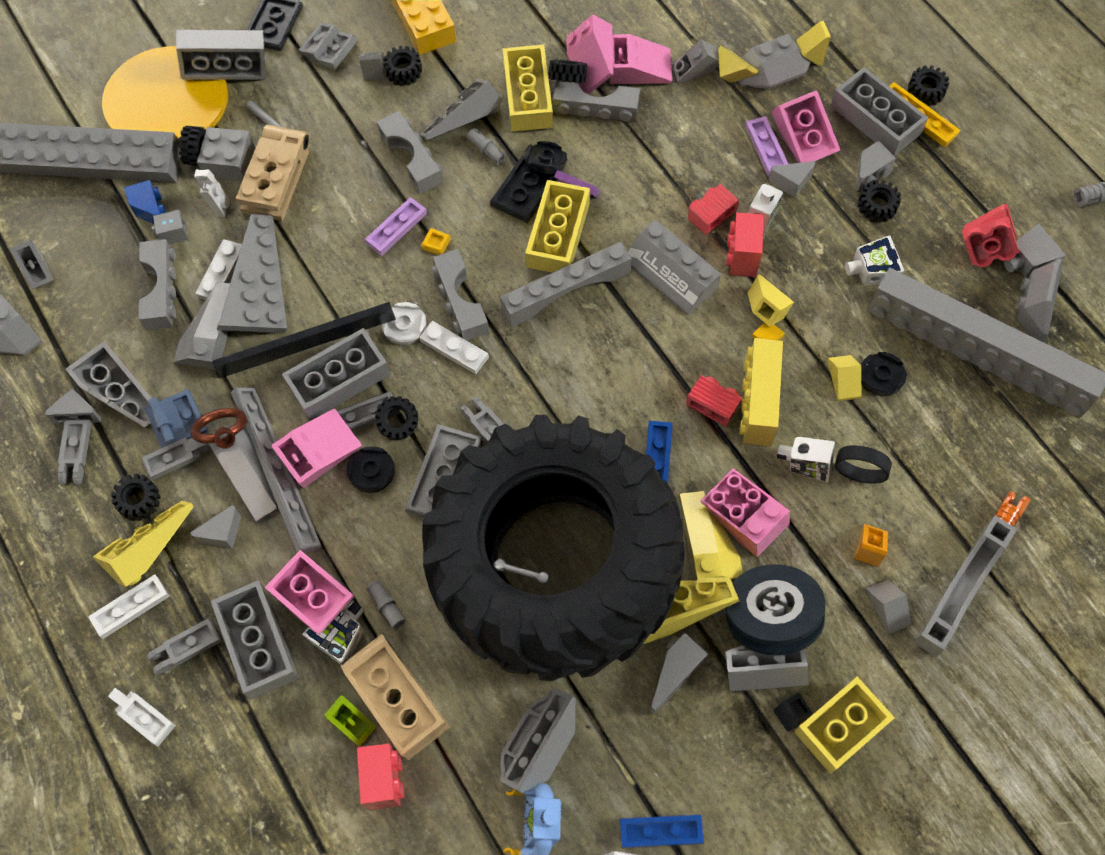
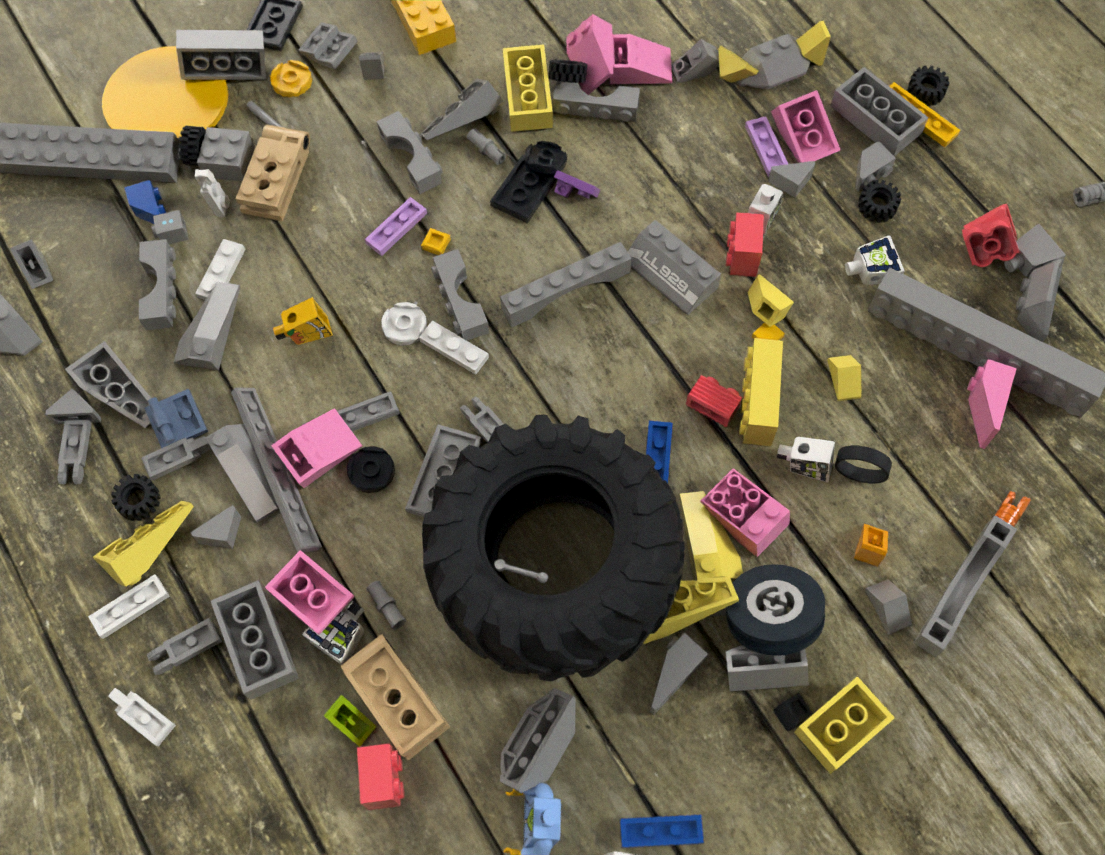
copper piece [190,408,247,449] -> none
black tile [213,302,396,378] -> none
light grey wing [217,214,287,333] -> none
light grey brick [282,328,390,421] -> none
black tyre [375,396,418,440] -> none
black tyre [383,46,422,86] -> none
light yellow brick [525,180,590,273] -> none
coral brick [688,184,739,235] -> none
black tile [861,352,907,397] -> none
none -> yellow tile [270,60,312,98]
none -> yellow torso [273,297,333,345]
none -> bright pink slope [967,359,1016,449]

